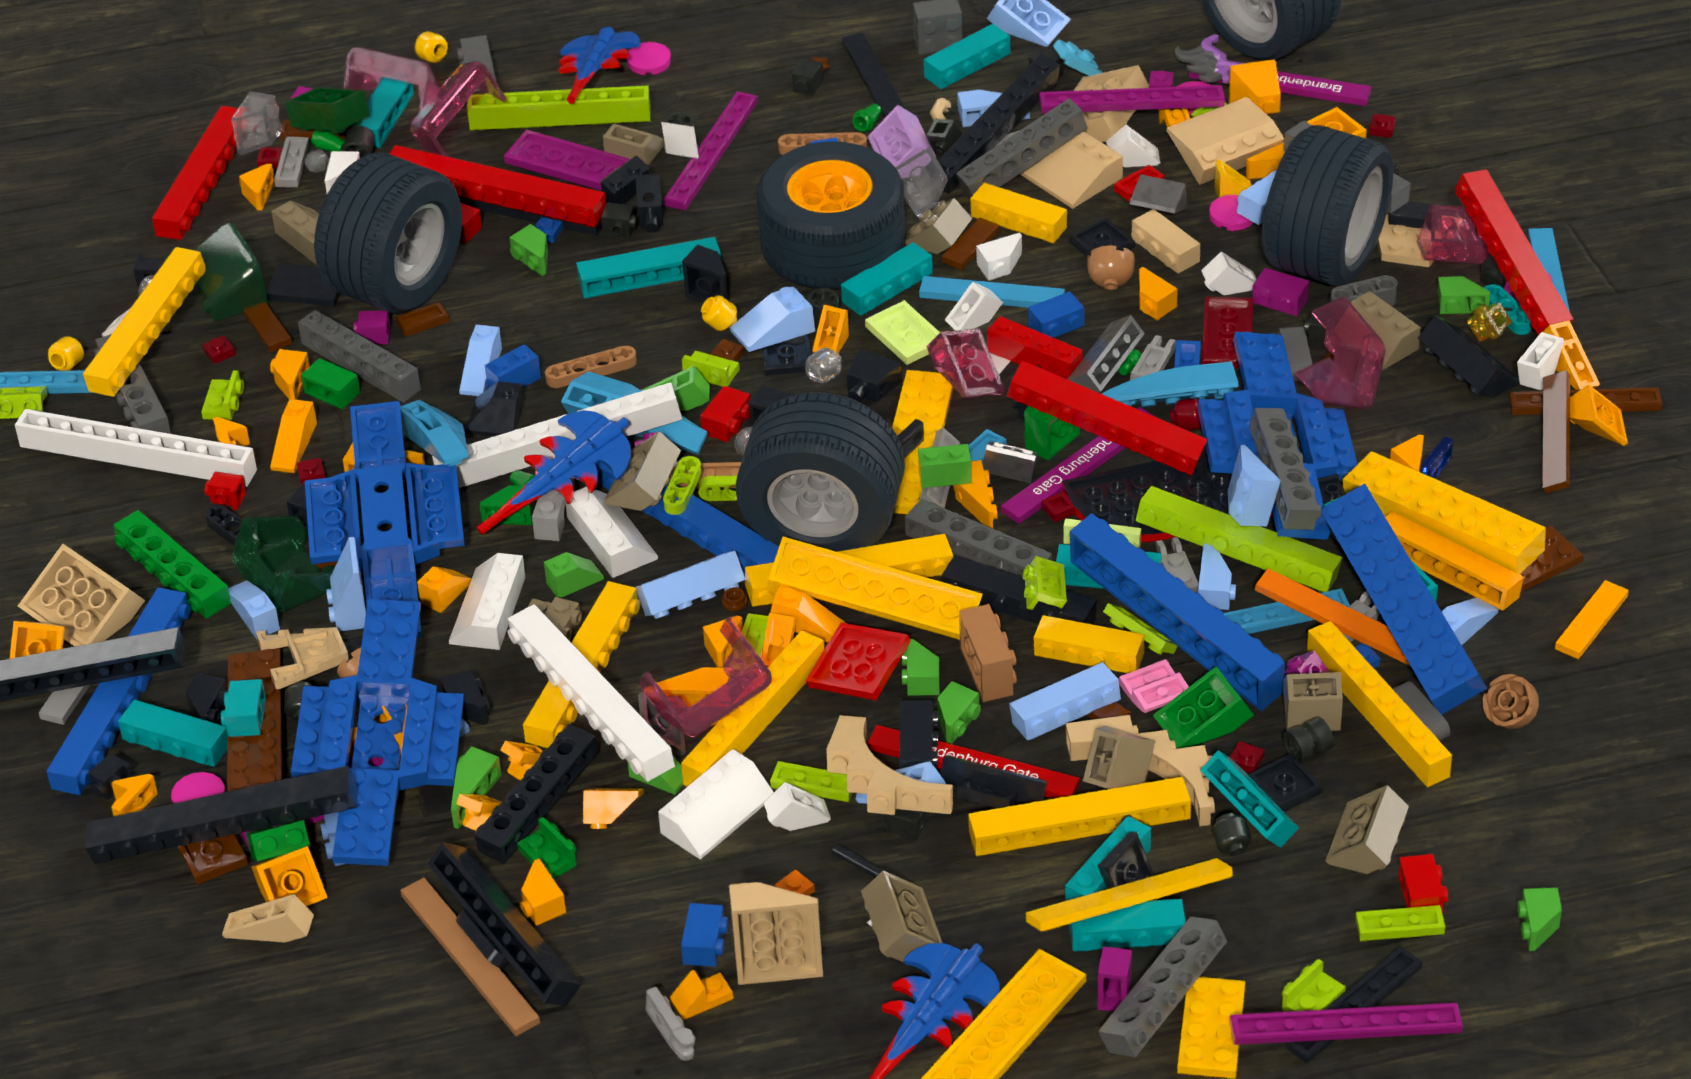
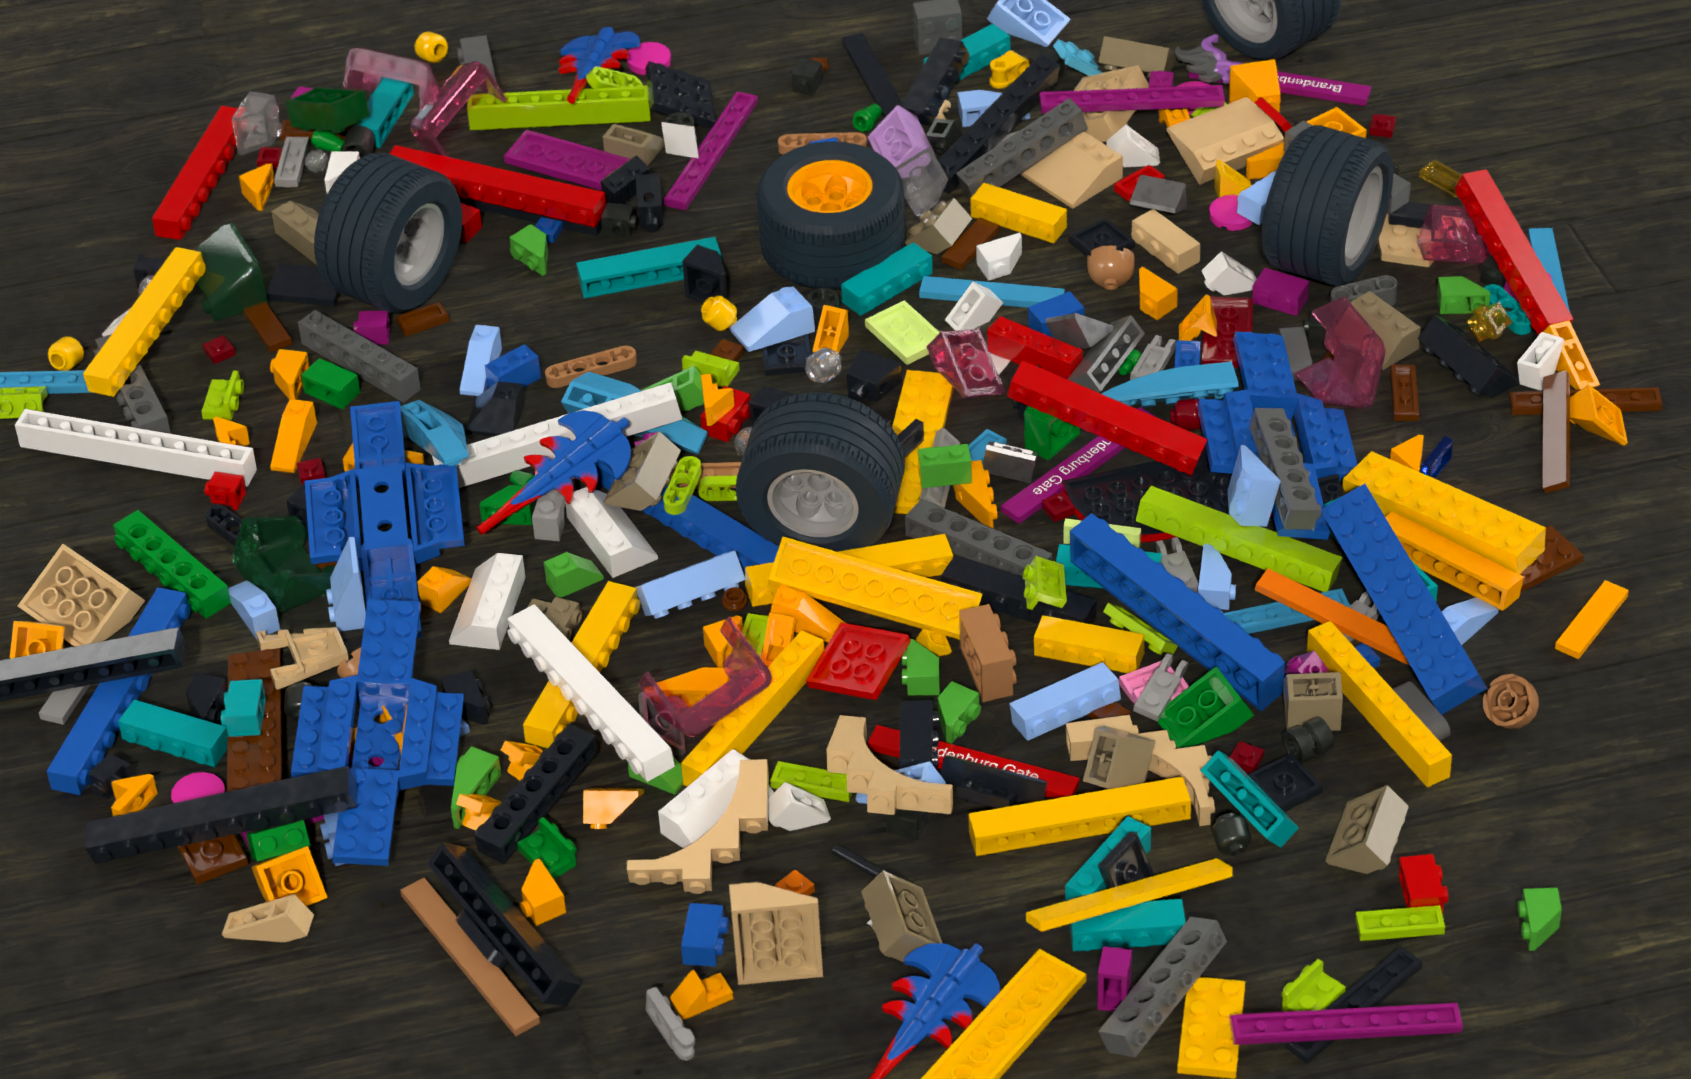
none -> lime beam [586,67,643,88]
none -> tan arch [627,760,769,894]
none -> black plate [645,61,716,129]
none -> light orange slope [701,374,734,426]
none -> black brick [900,37,970,126]
none -> yellow slope [915,629,952,657]
none -> yellow piece [989,50,1029,89]
none -> flat silver slope [1046,313,1114,349]
none -> dark tan slope [1098,36,1177,78]
none -> light grey hinge [1133,653,1188,722]
none -> light orange slope [1179,294,1217,341]
none -> red tile [1254,97,1293,136]
none -> reddish brown tile [1390,365,1419,421]
none -> clear yellow tile [1419,160,1462,197]

